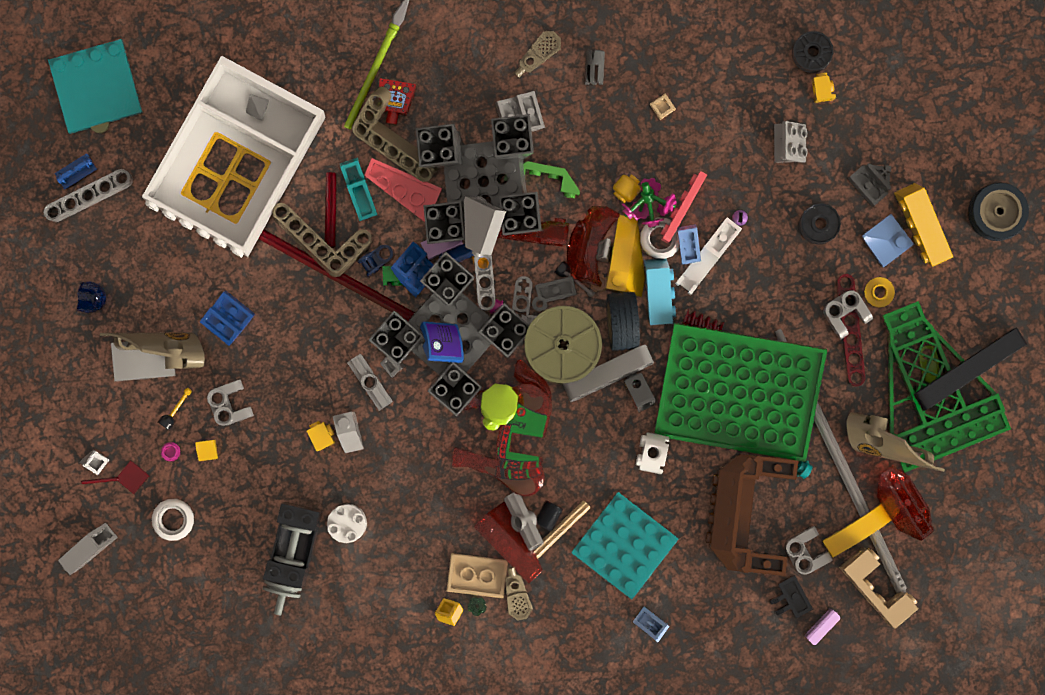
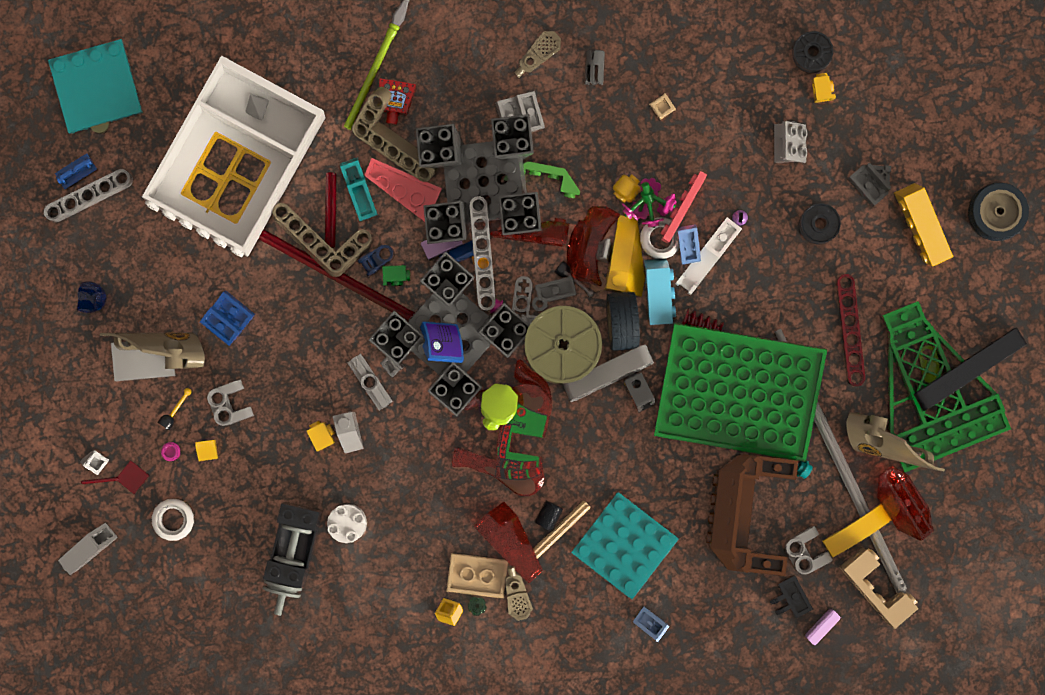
blue slope [391,241,434,297] -> none
light grey slope [464,196,506,257] -> none
light grey piece [504,492,544,551] -> none
white brick [636,432,670,474] -> none
light grey piece [823,291,873,340] -> none
medium blue plate [861,214,914,268] -> none
yellow piece [864,277,895,308] -> none

